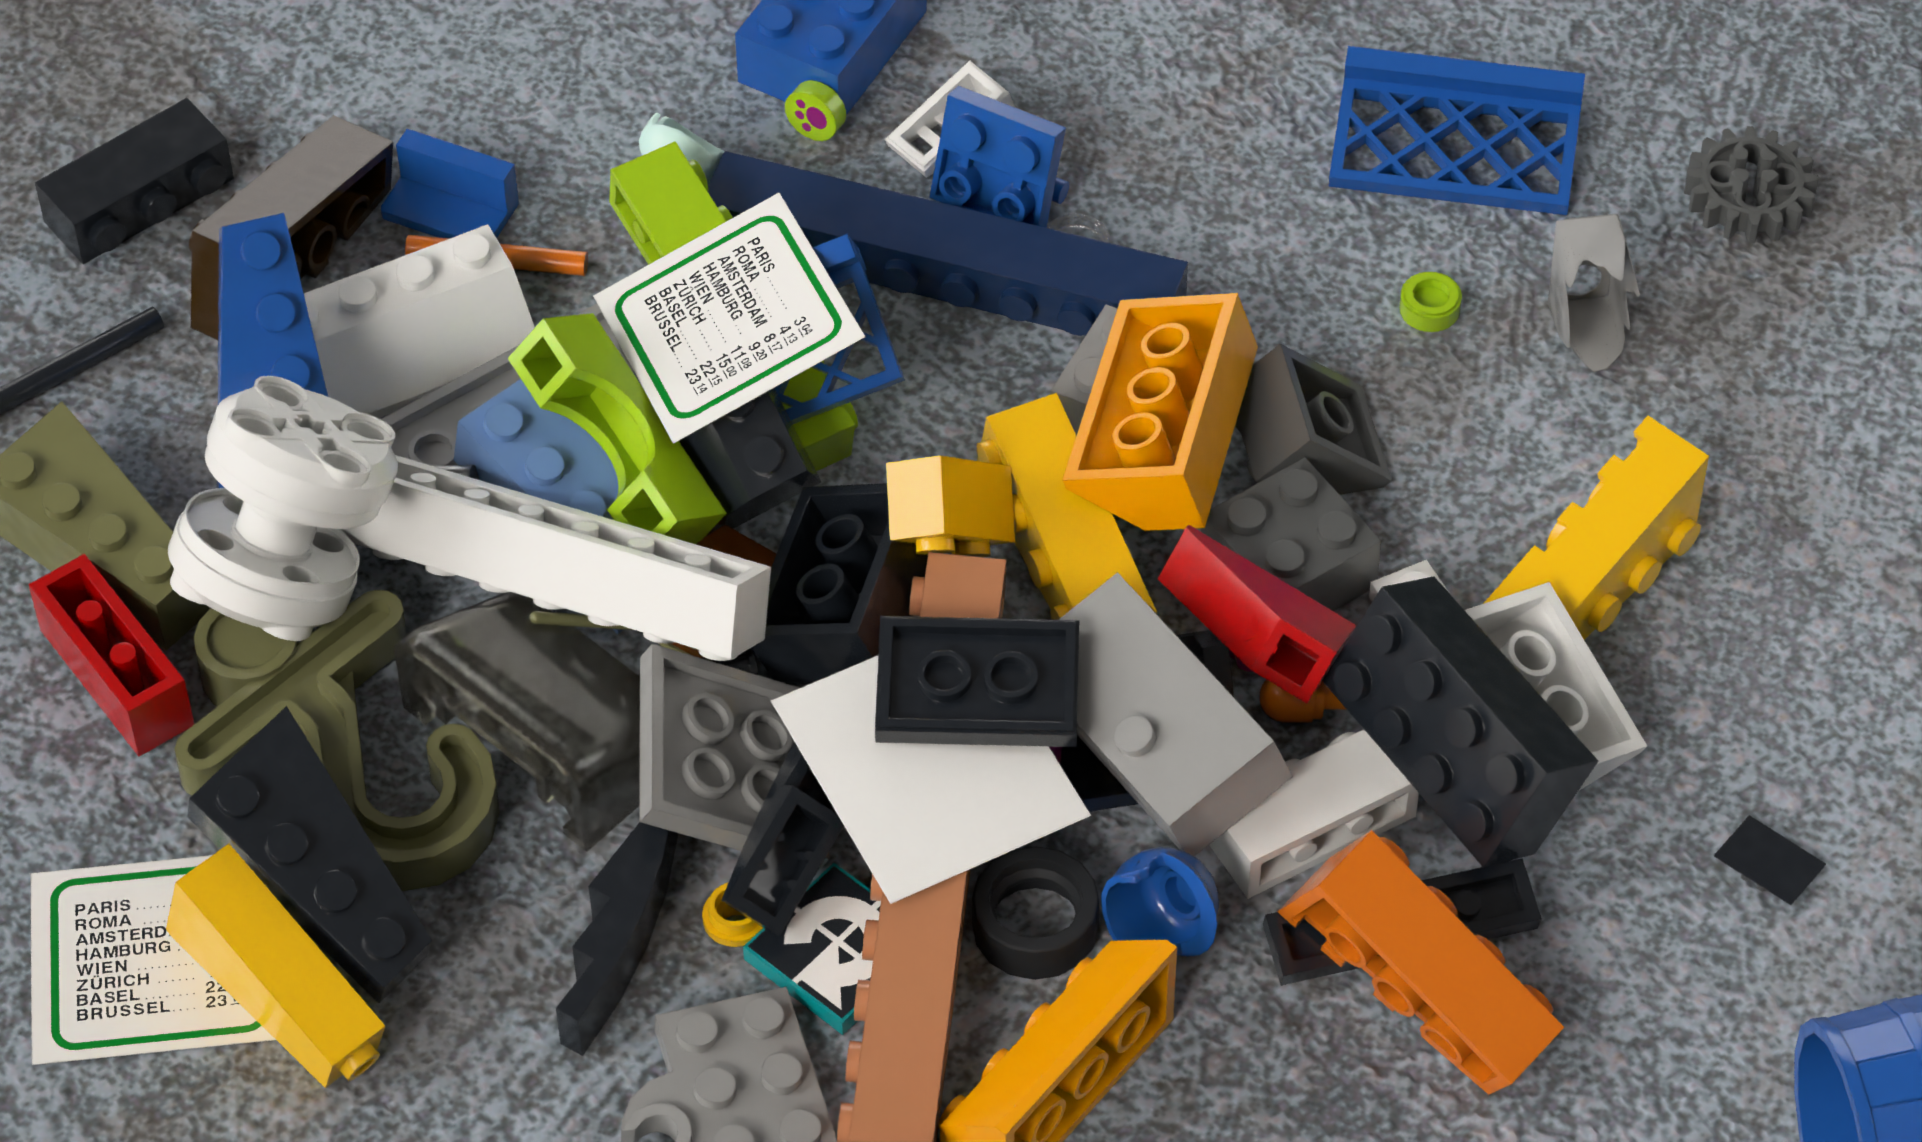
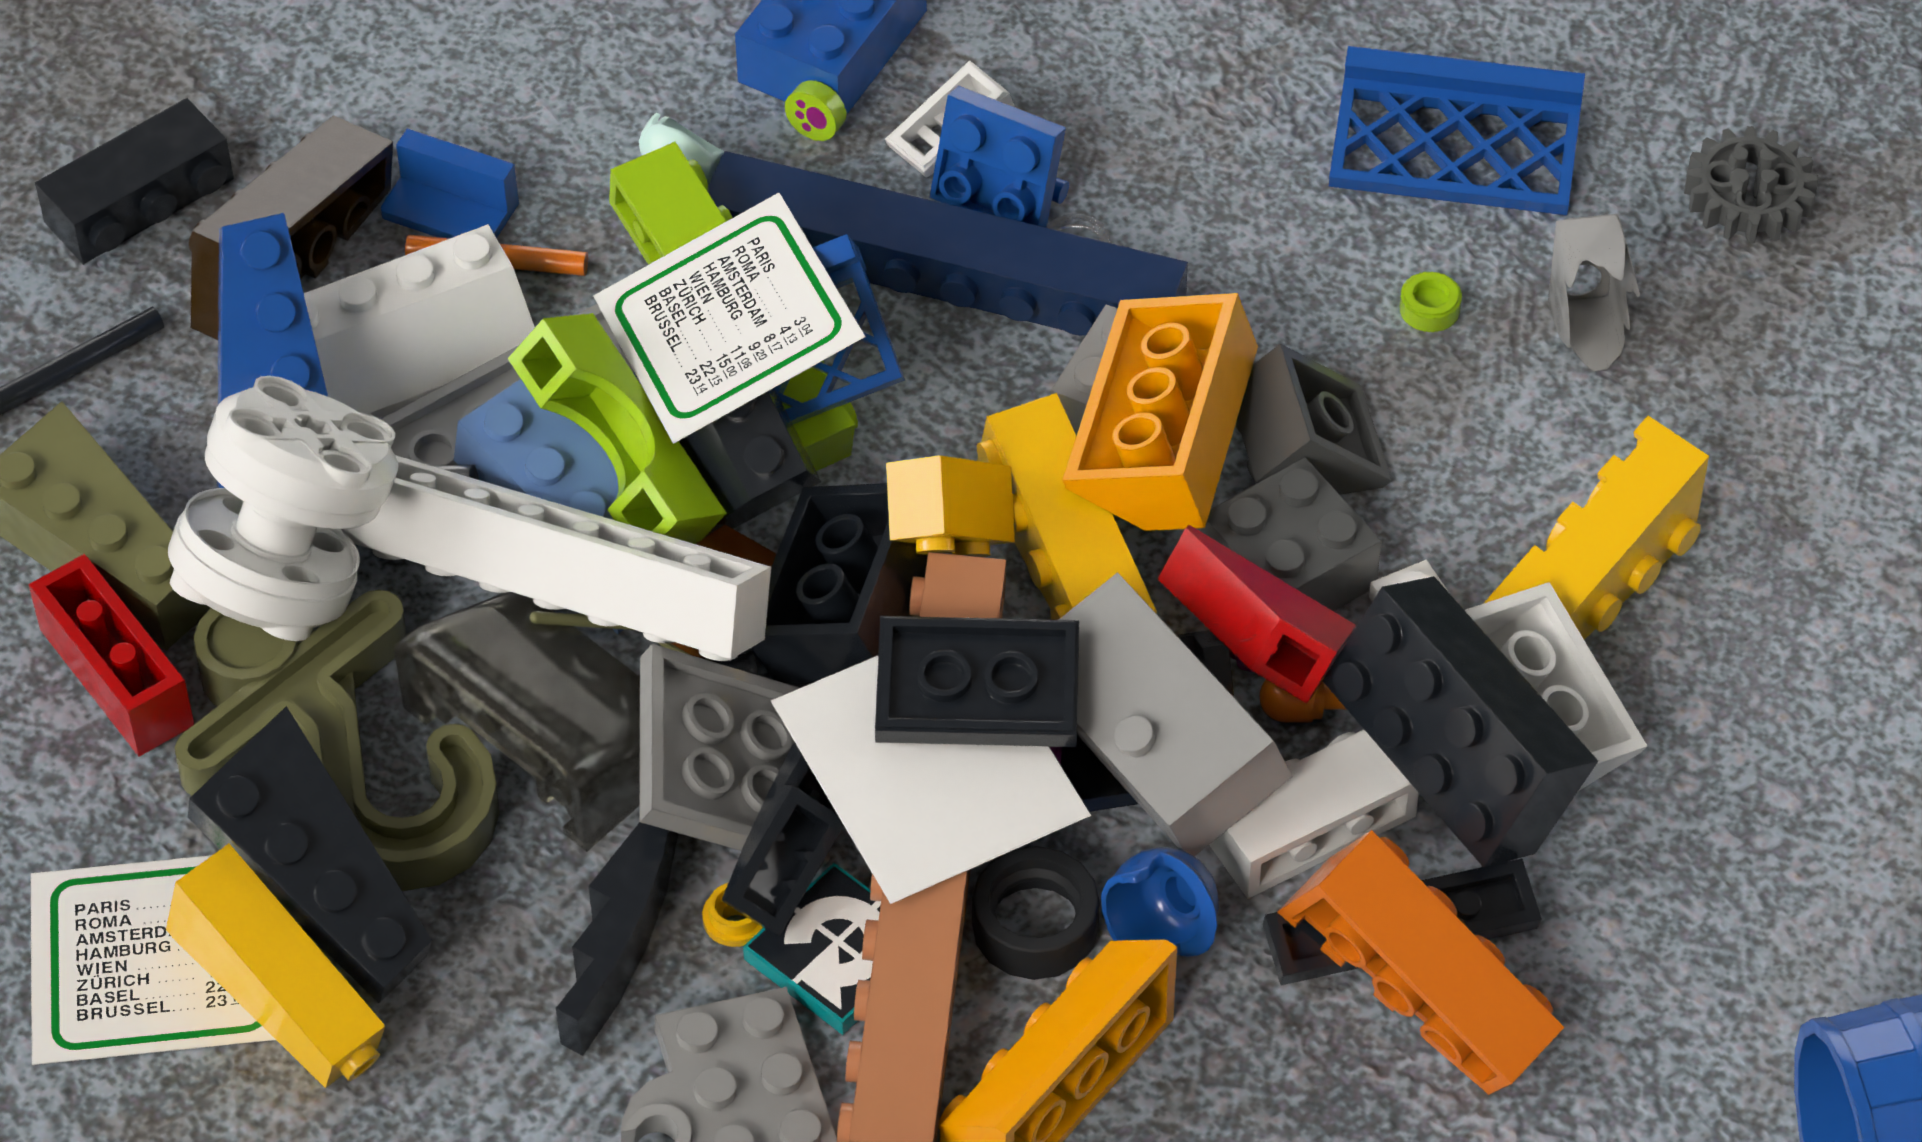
black piece [1714,815,1826,905] -> none

